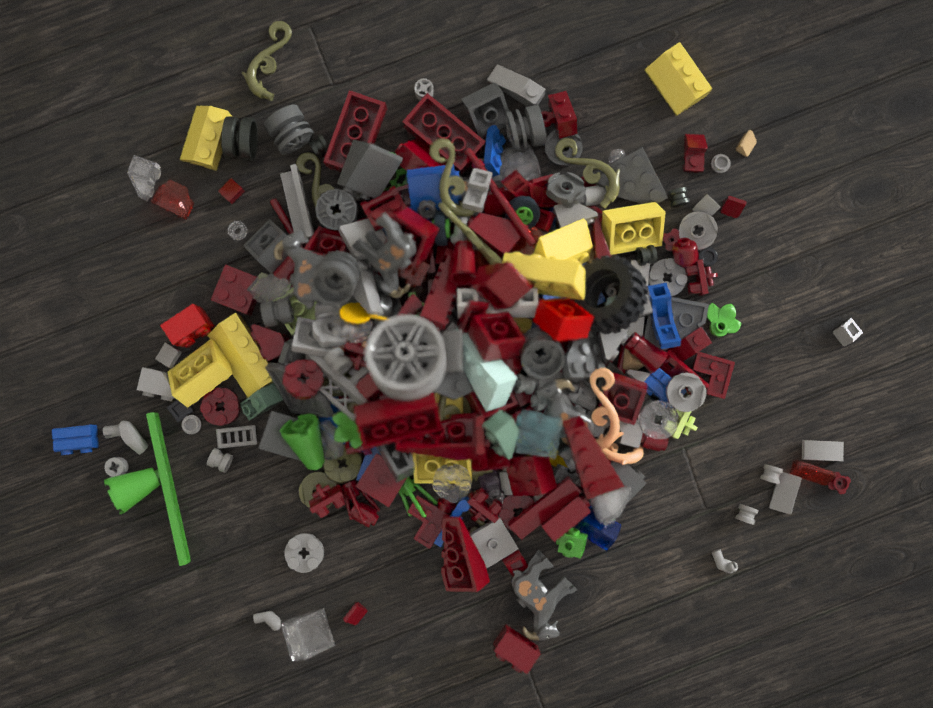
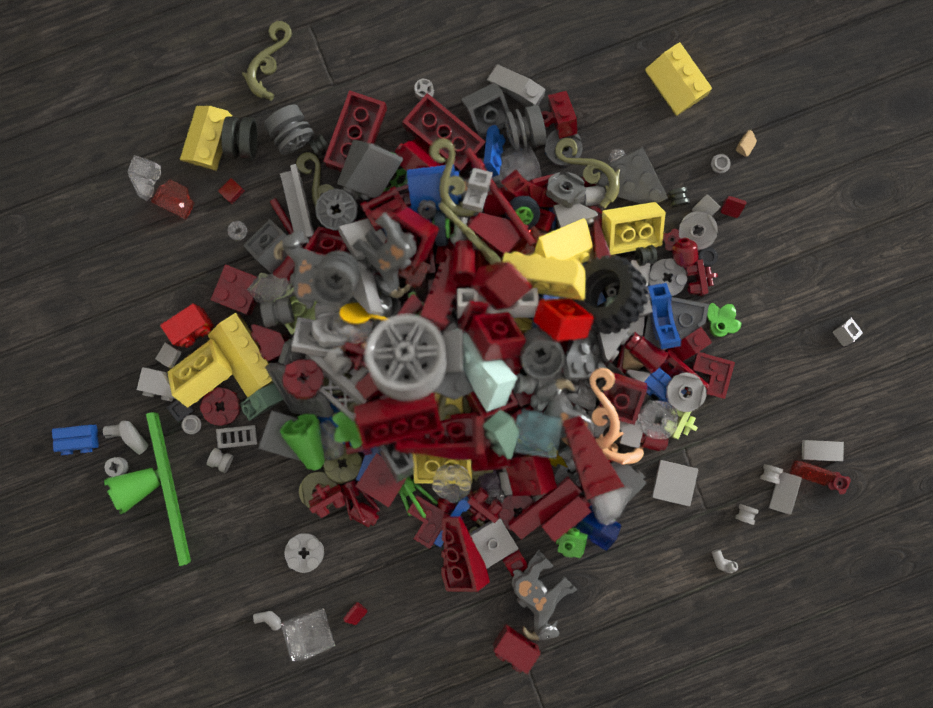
dark red slope [683,134,708,173] -> none
none -> light grey tile [651,460,698,506]

